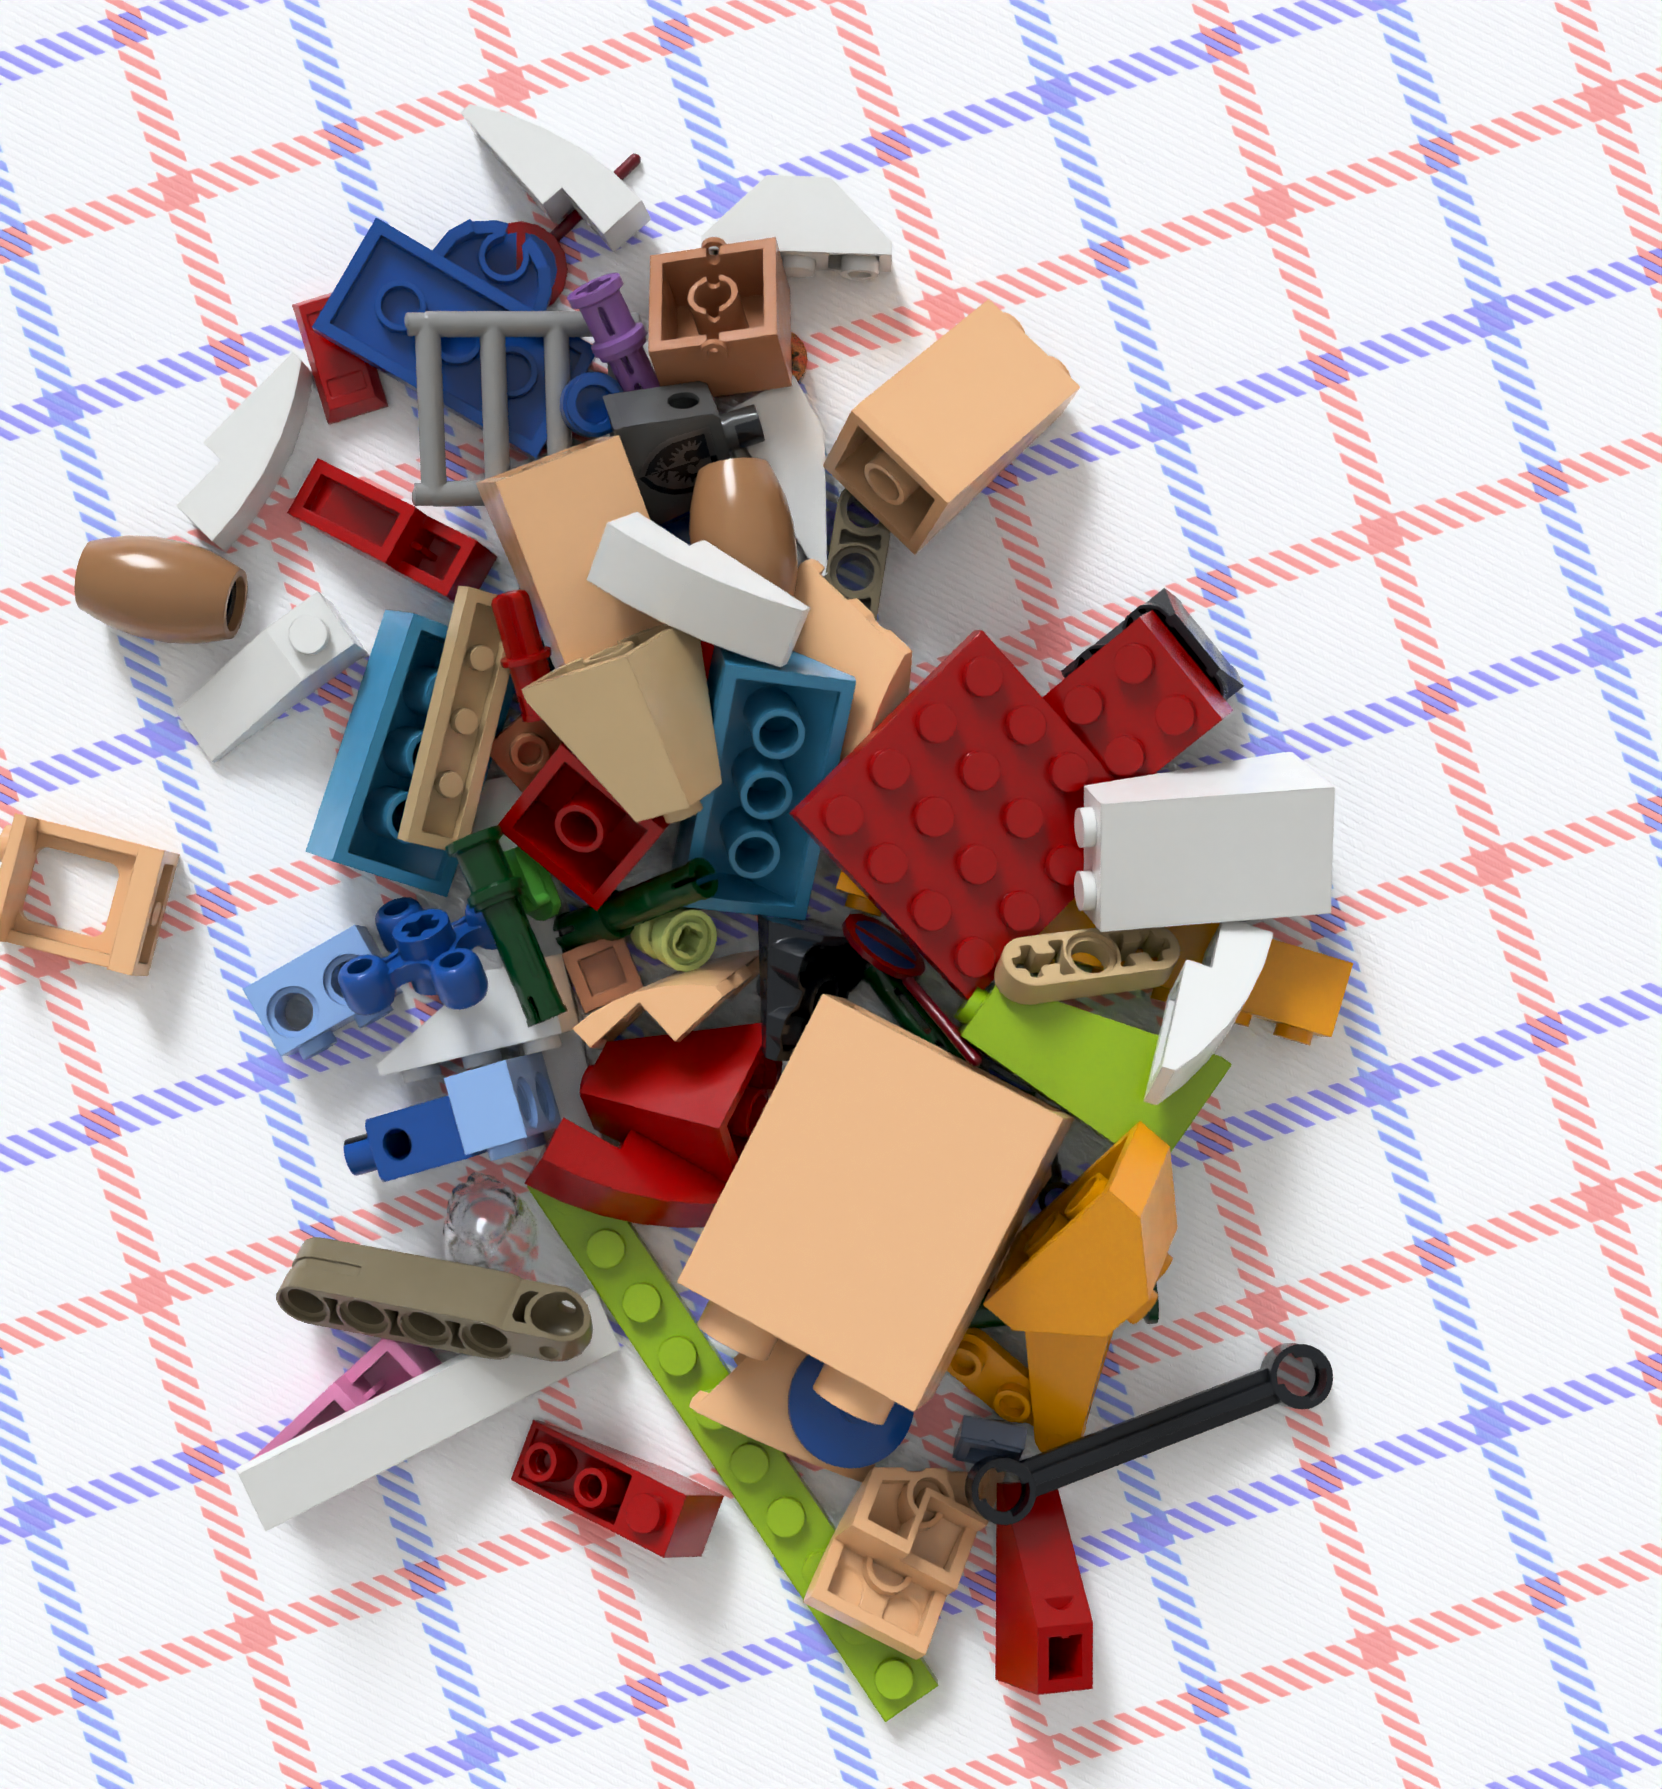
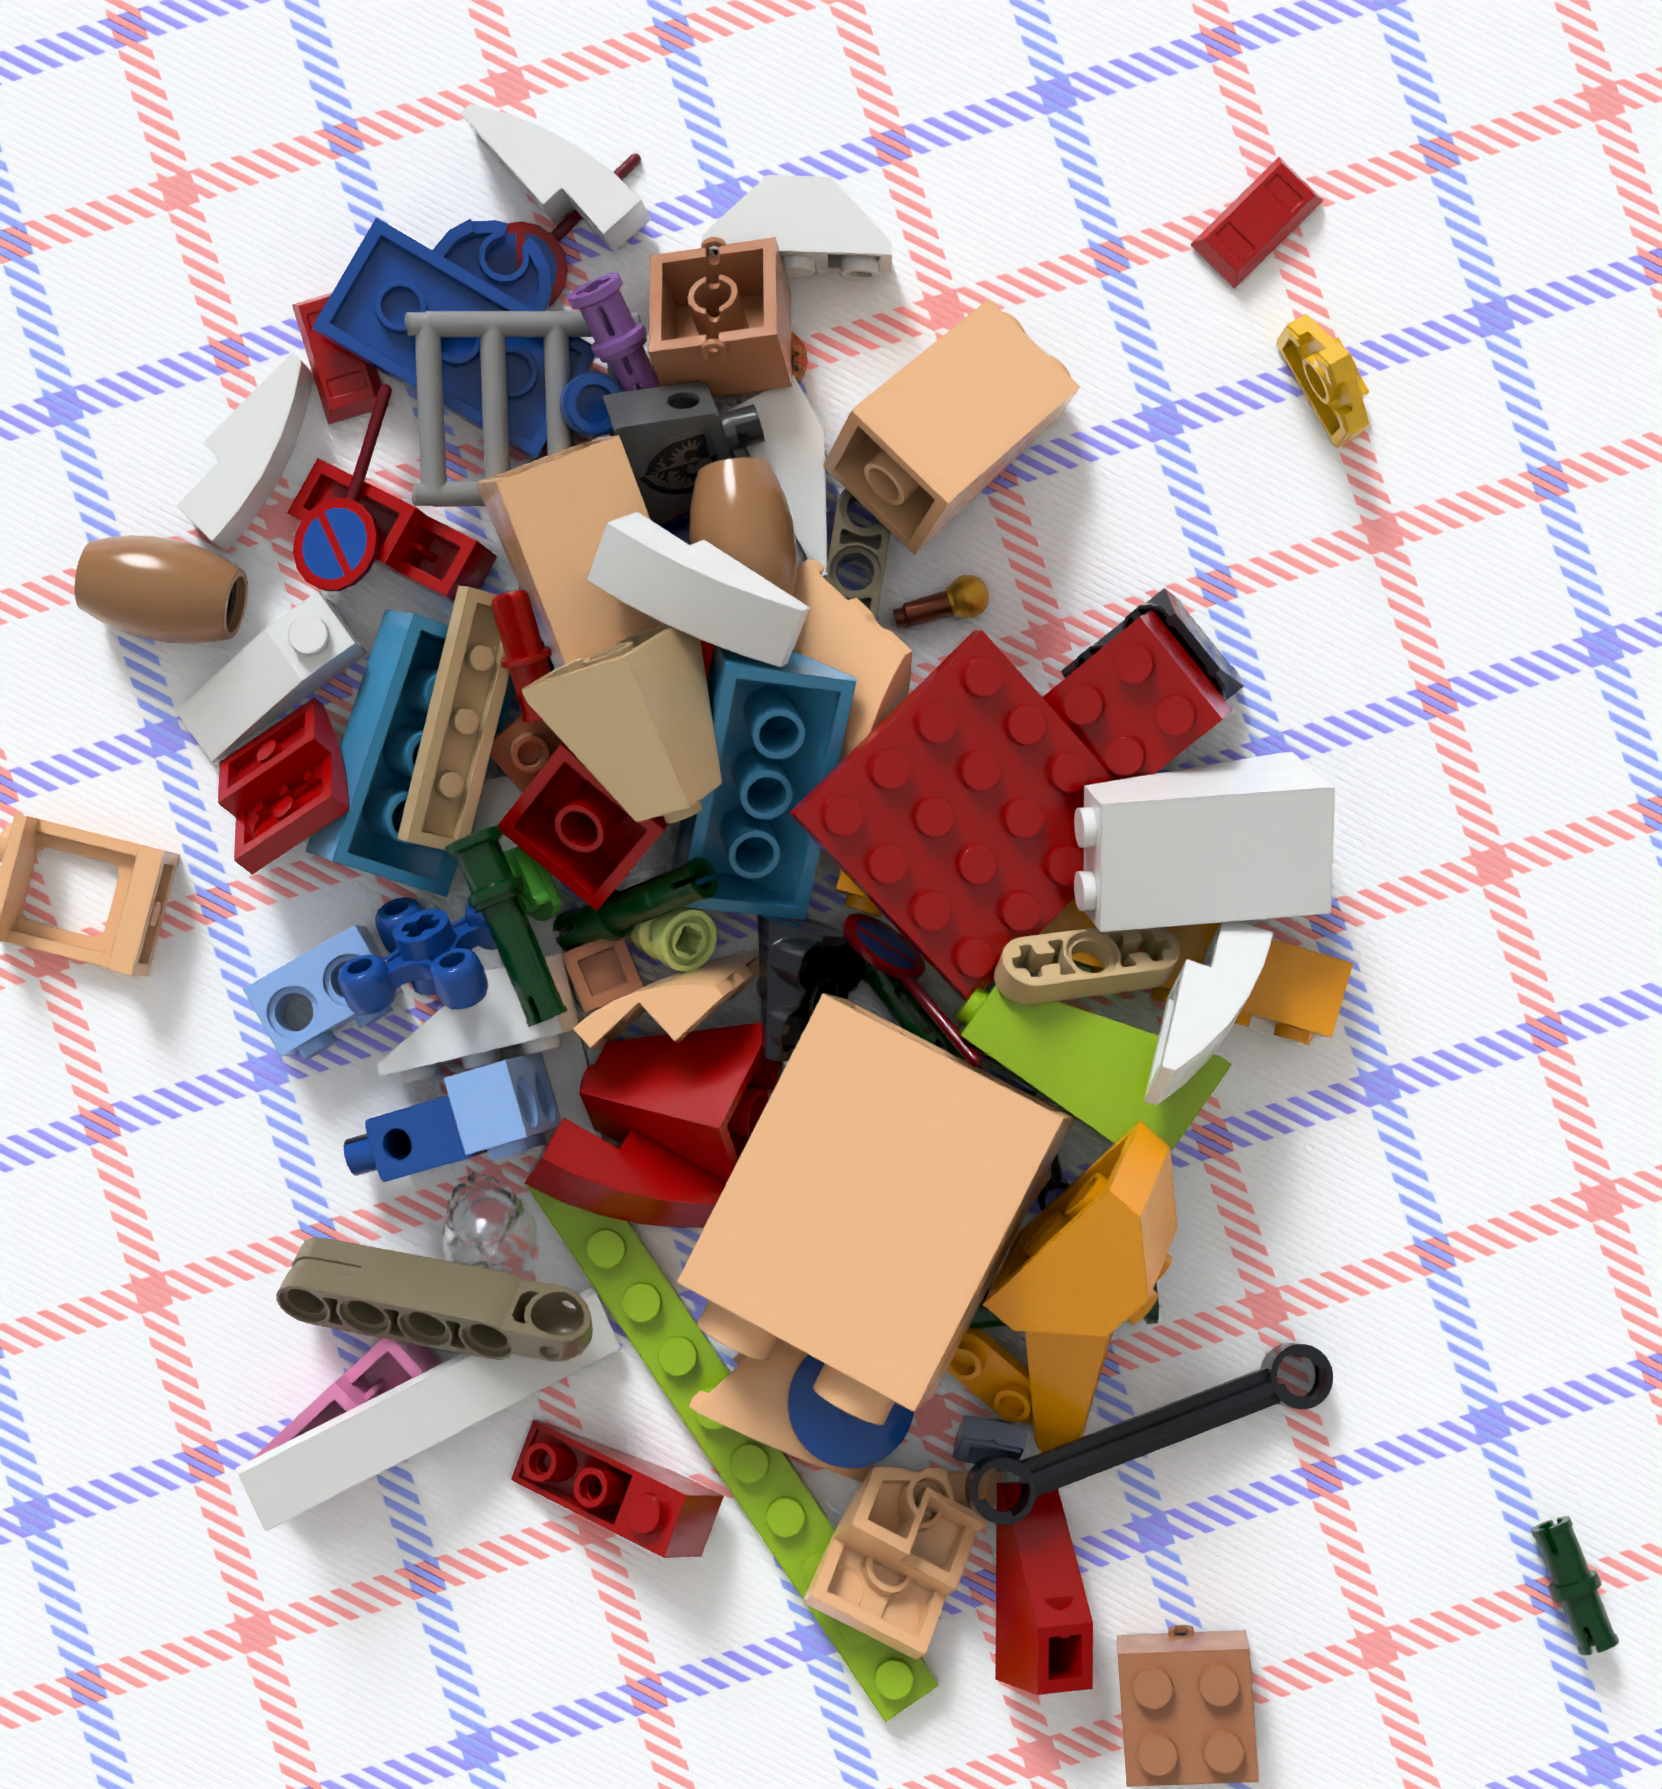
none -> red slope [218,697,350,875]
none -> piece [293,384,392,591]
none -> piece [893,575,989,628]
none -> nougat brick [1117,1625,1259,1787]
none -> red tile [1190,156,1323,289]
none -> yellow plate [1276,314,1370,448]
none -> dark green pin [1531,1516,1619,1655]

